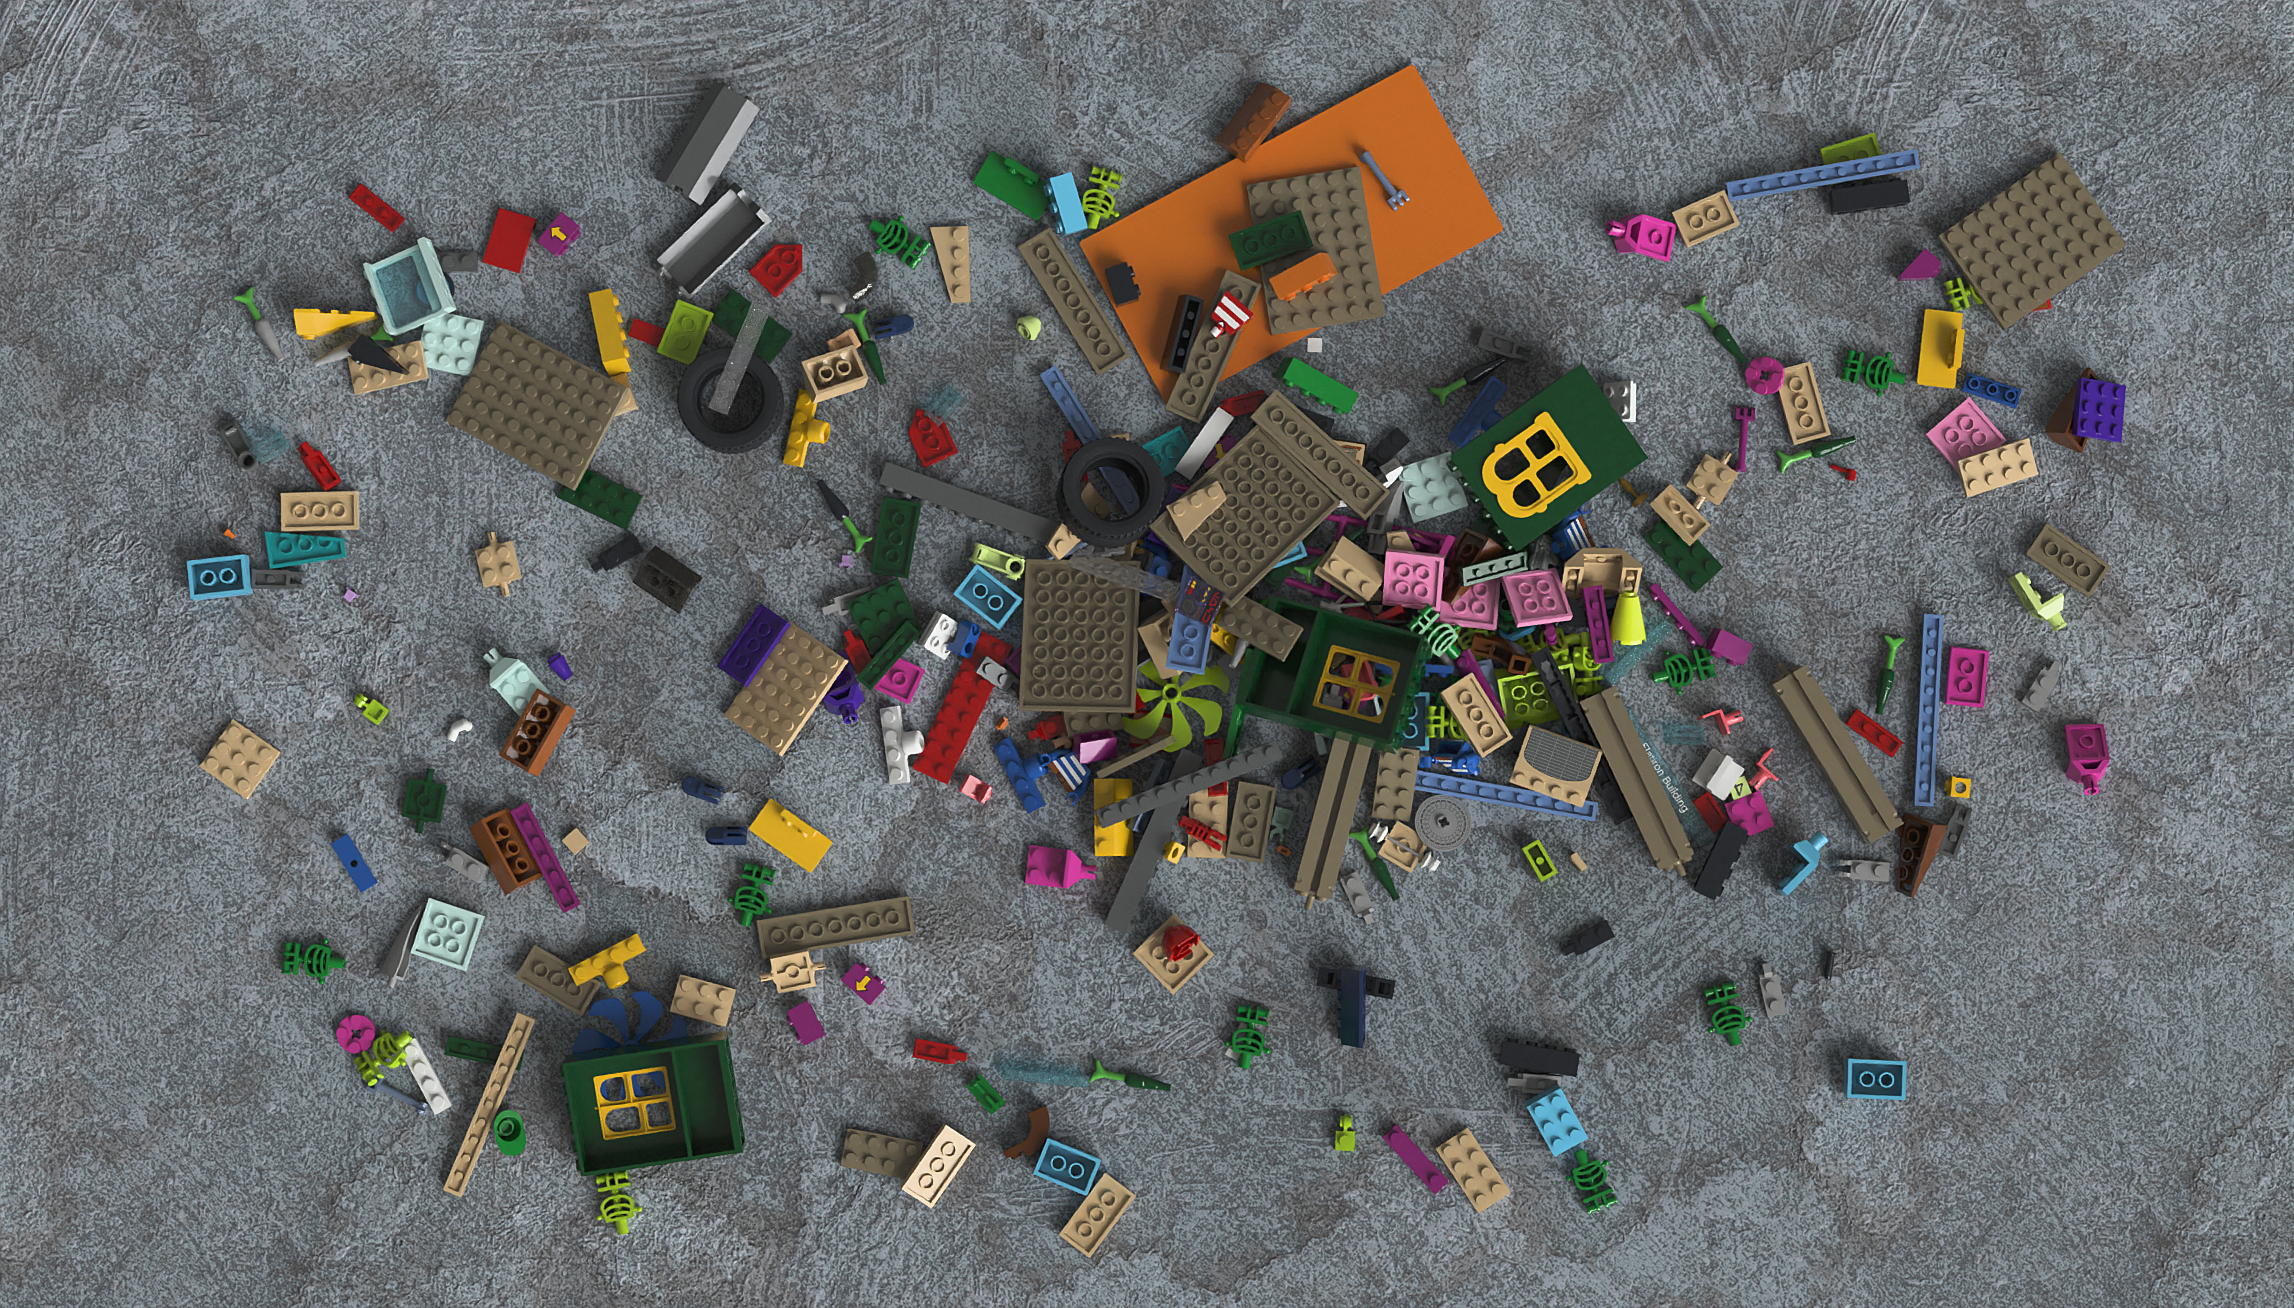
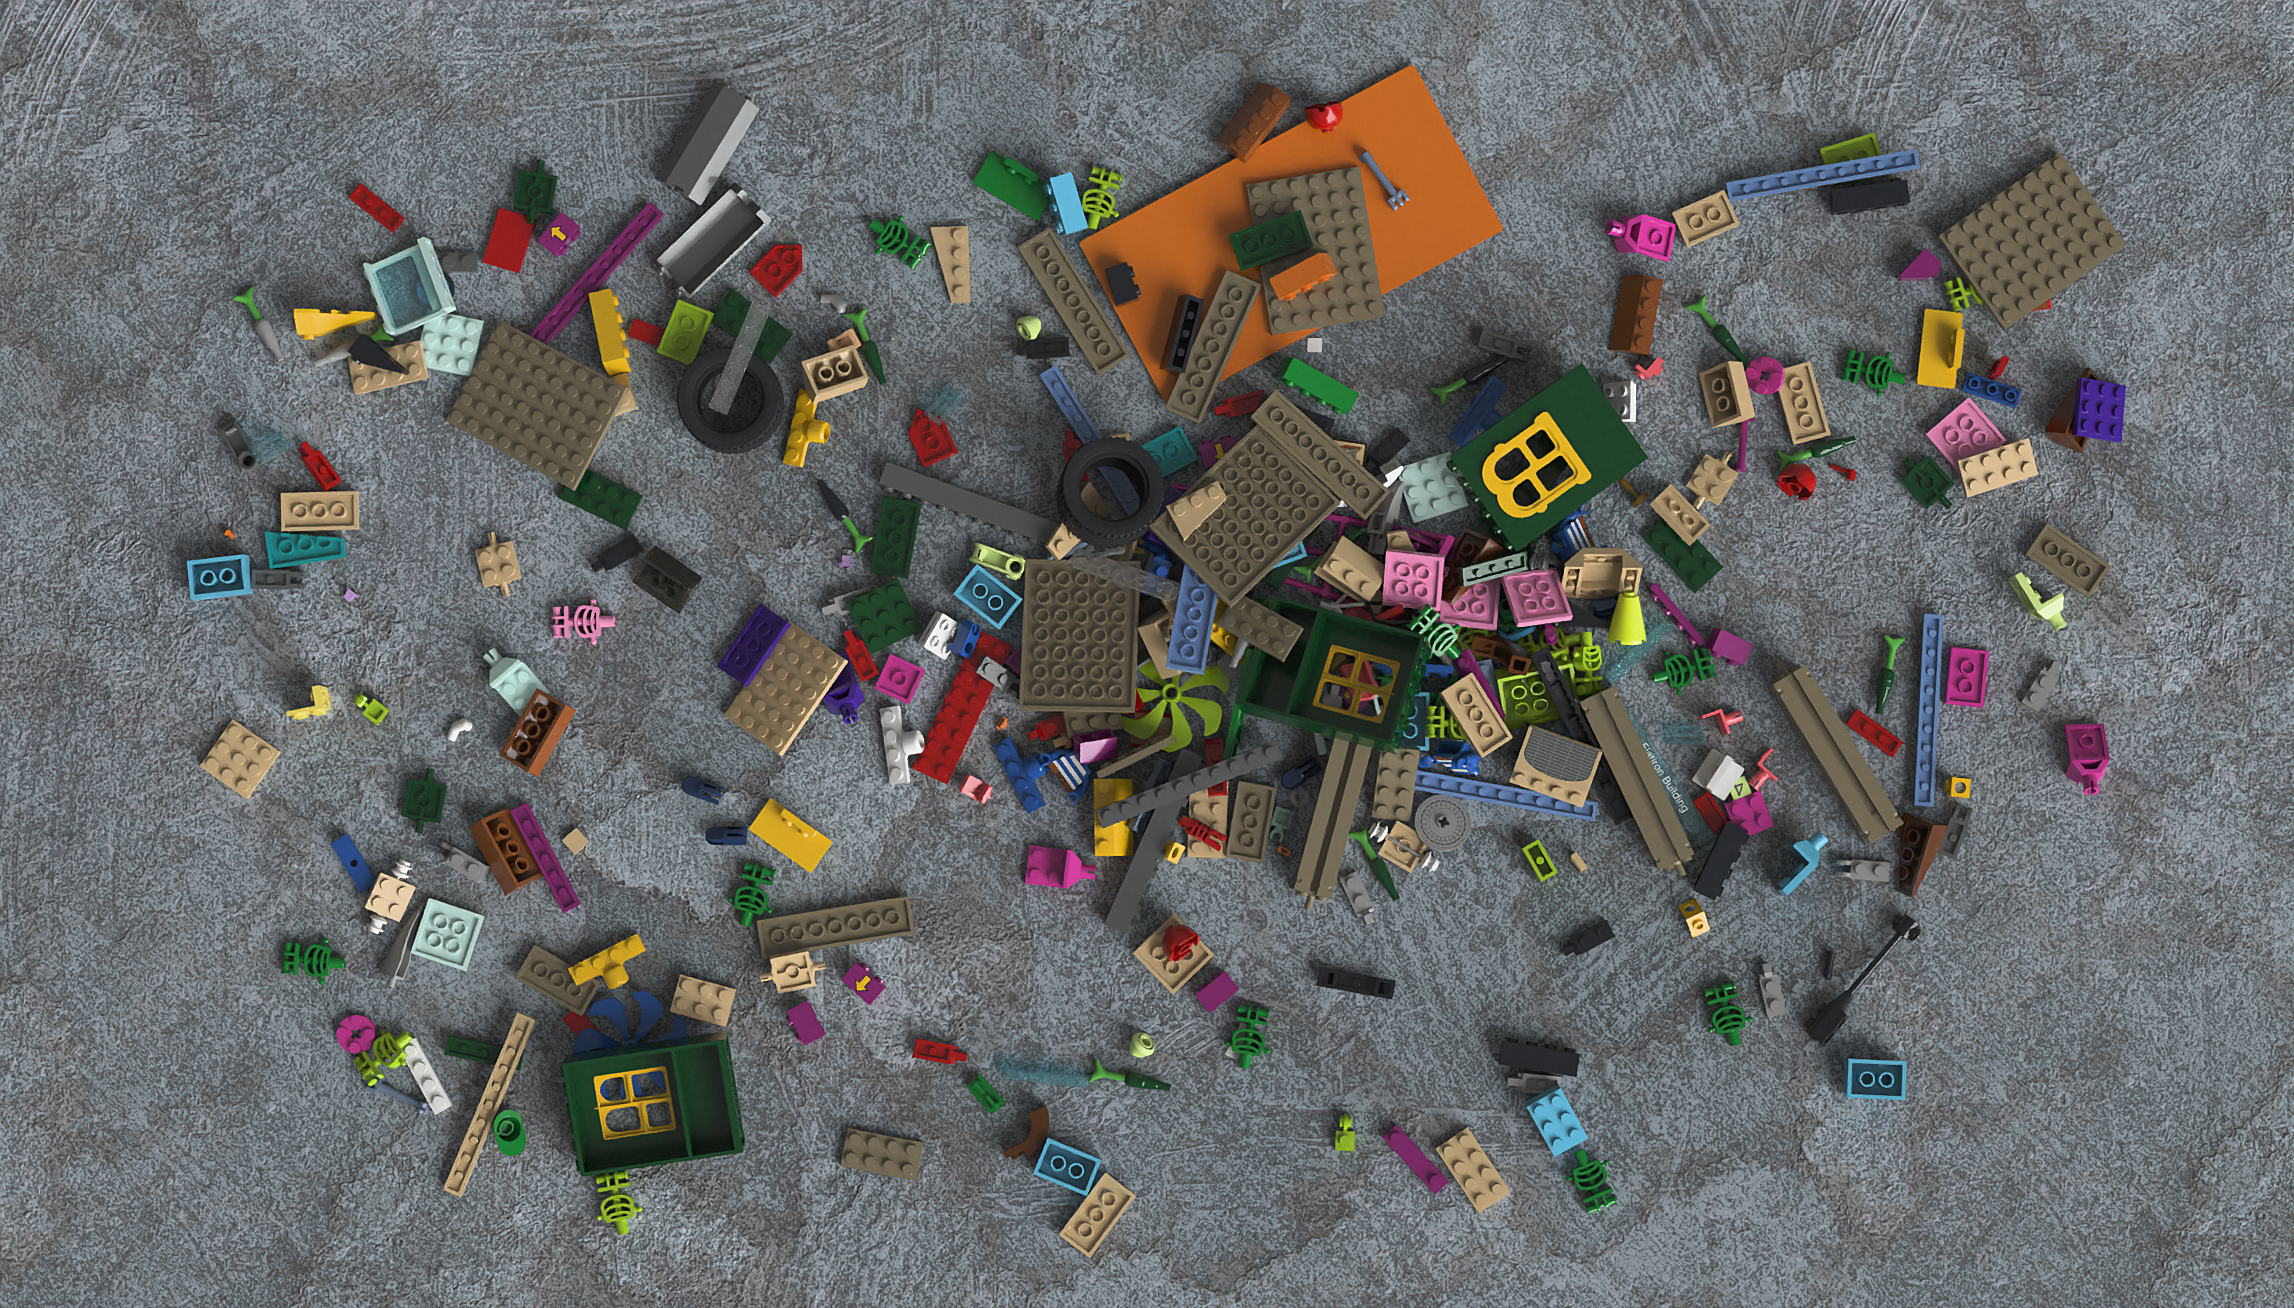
dark purple cone [547,652,573,681] -> none
clear smoke cylinder [846,251,878,303] -> none
dark green plate [856,621,922,691] -> none
dark blue arm [871,314,914,340] -> none
plate [900,1123,976,1208] -> none
white slope [1175,407,1234,480] -> none
tile [1175,576,1227,628] -> none
torso [1208,291,1255,339] -> none
dark blue slope [1337,965,1366,1048] -> none
magenta plate [1582,585,1614,664] -> none
none -> light yellow bracket [285,685,332,720]
none -> tan plate [363,859,416,934]
none -> dark green plate [513,160,558,224]
none -> magenta plate [529,202,664,345]
none -> bright pink torso [551,598,615,645]
none -> red tile [562,1011,600,1036]
none -> black hinge [1016,337,1070,360]
none -> yellowish green cone [1129,1032,1154,1058]
none -> magenta brick [1195,971,1240,1014]
none -> red cylinder [1304,101,1343,133]
none -> dark orange slope [1609,275,1663,357]
none -> coral bracket [1633,356,1664,381]
none -> yellow bracket [1678,898,1710,937]
none -> tan slope [1699,361,1755,428]
none -> red cylinder [1777,464,1816,500]
none -> black bar [1804,914,1922,1047]
none -> dark green plate [1900,456,1955,510]
none -> red tile [1987,356,2010,380]

